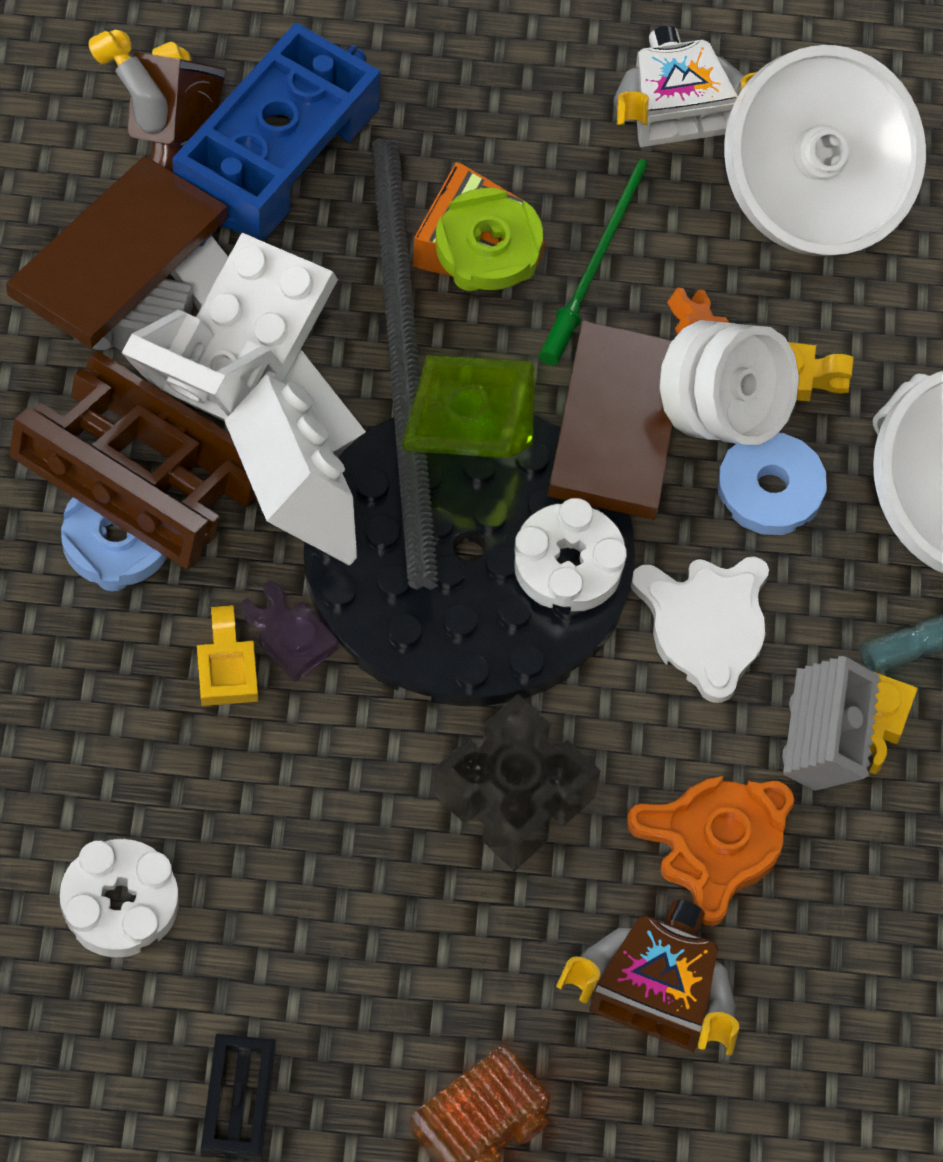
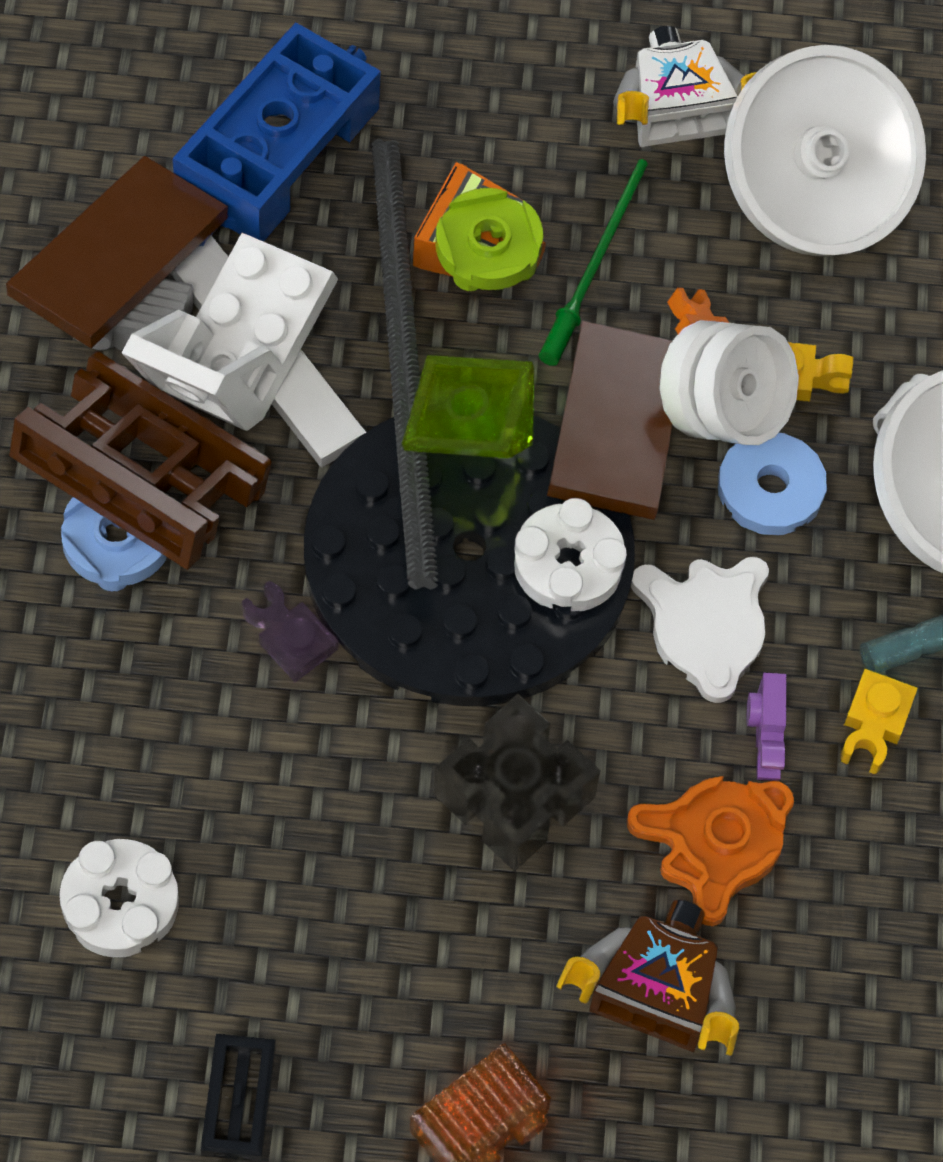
torso [89,30,226,172] -> none
yellow plate [197,605,258,706] -> none
white slope [225,374,357,565] -> none
light grey brick [782,656,881,791] -> none
none -> medium lavender plate [746,673,786,781]

